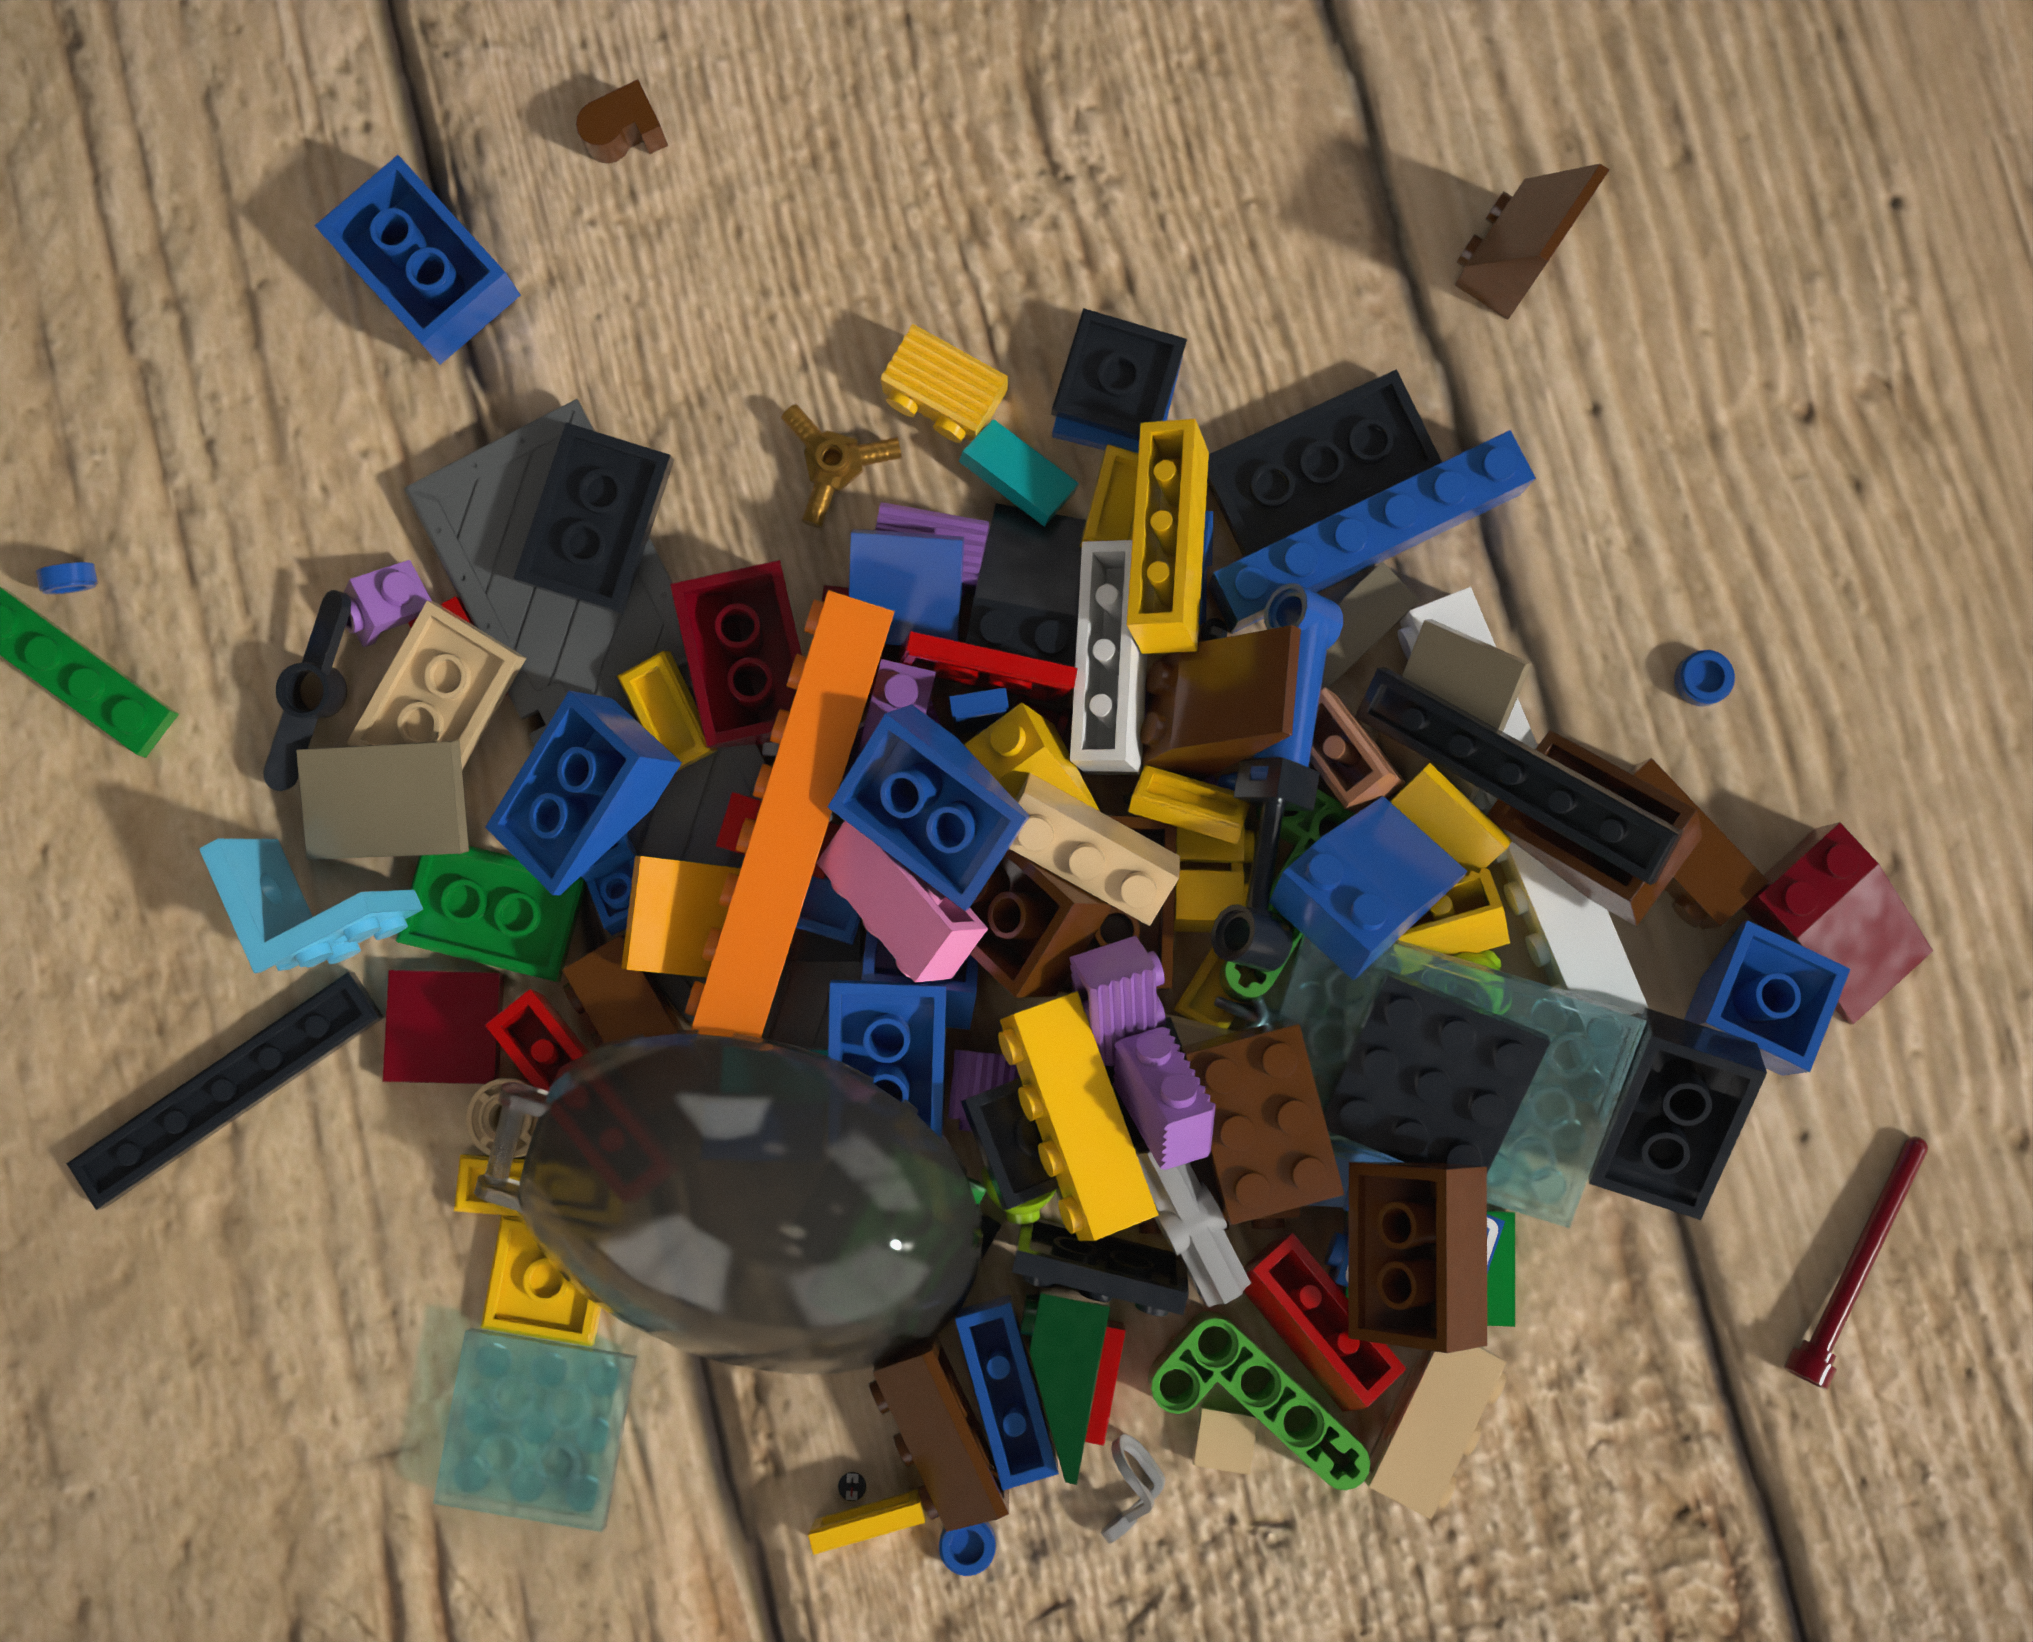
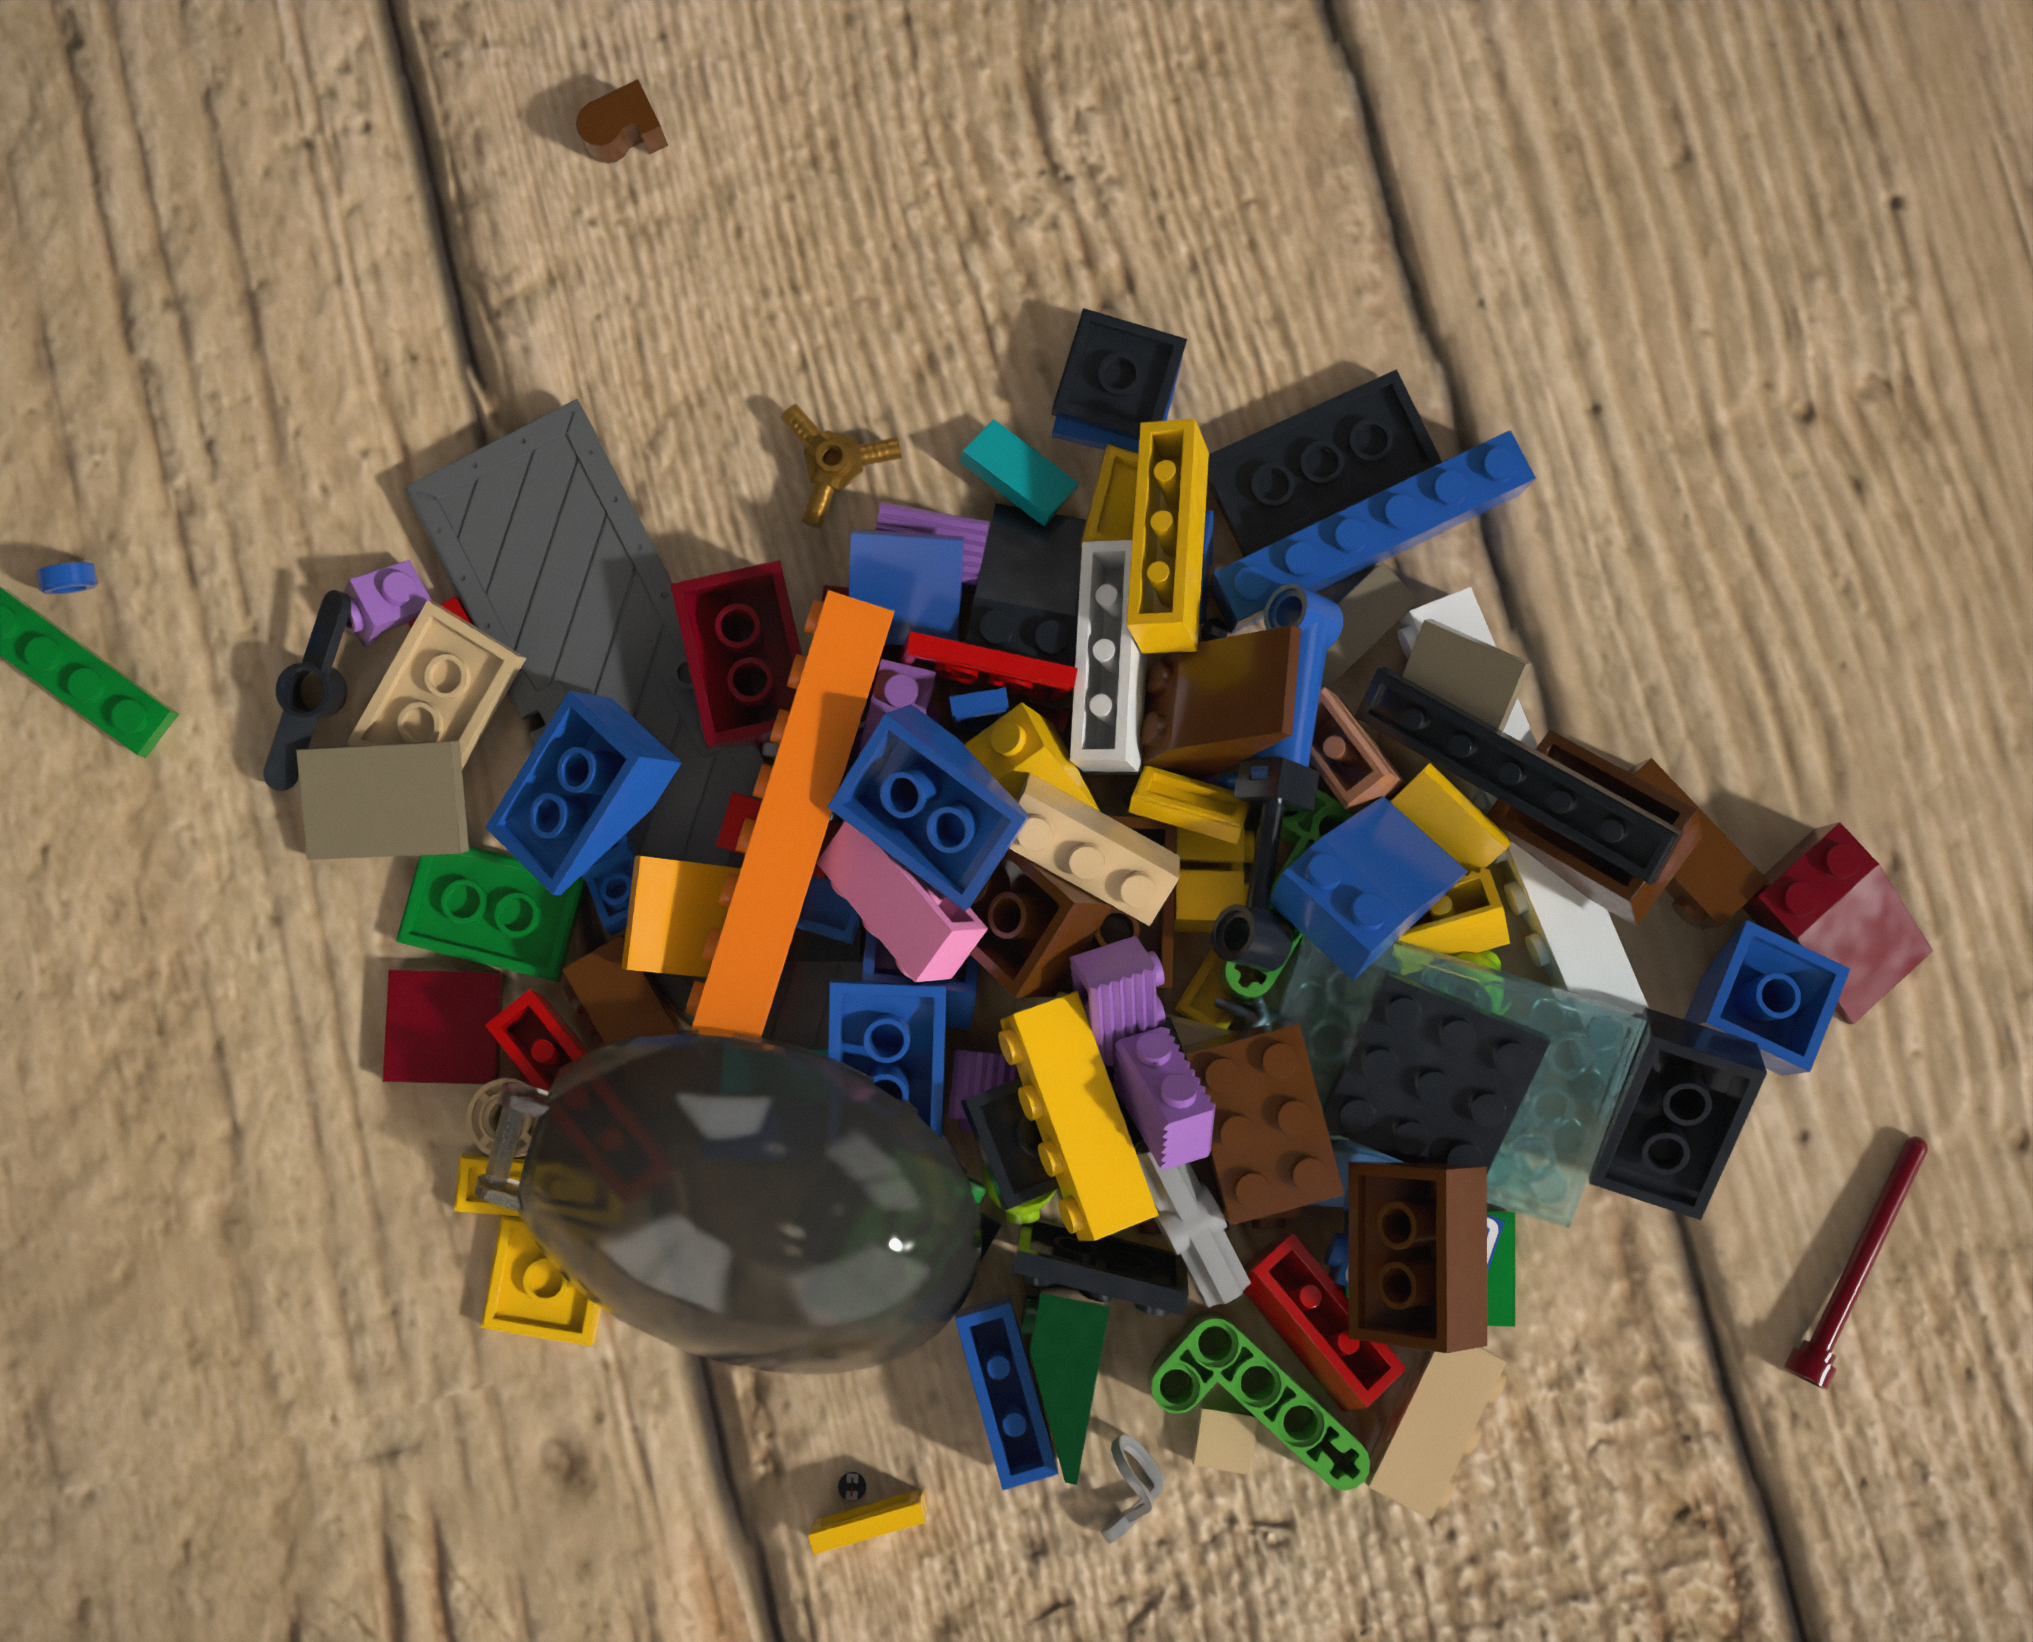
black tile [66,972,384,1210] -> none
medium azure bracket [199,838,424,973] -> none
blue brick [315,155,521,365] -> none
clear light blue plate [433,1328,637,1532] -> none
black plate [513,422,674,615] -> none
yellow tile [617,651,717,772] -> none
reddish brown slope [869,1333,1009,1532] -> none
yellow brick [880,324,1008,443] -> none
blue tile [939,1522,996,1576] -> none
red tile [1085,1320,1126,1446] -> none
reddish brown slope [1455,164,1610,320] -> none
blue tile [1674,650,1735,707] -> none

